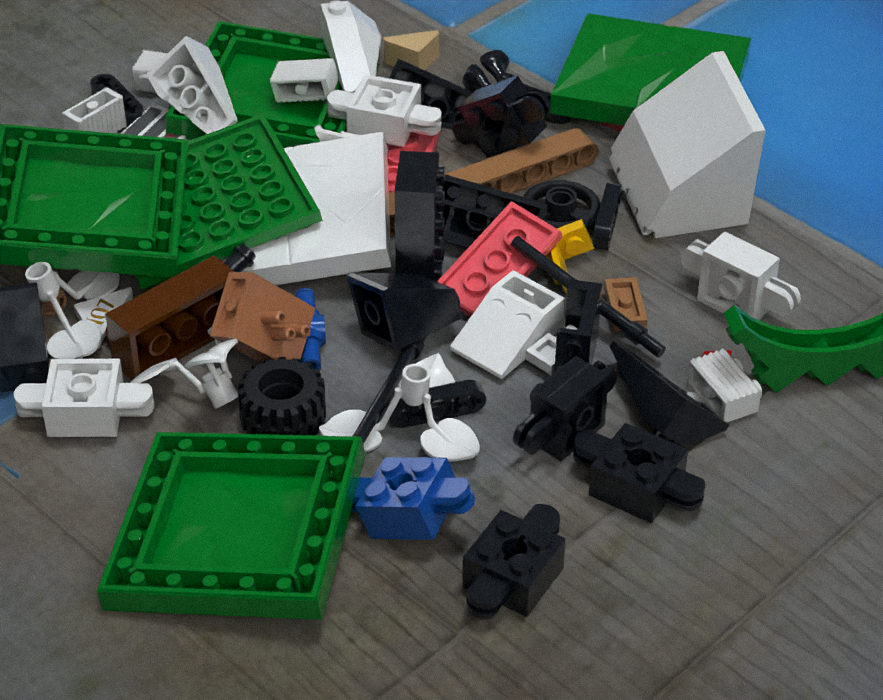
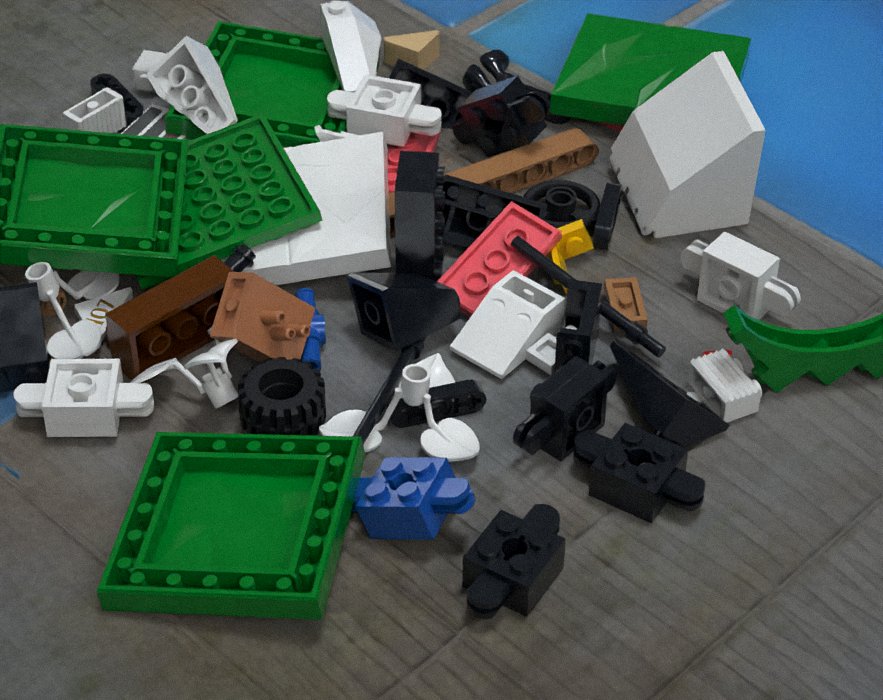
white brick [270,58,339,103] -> none

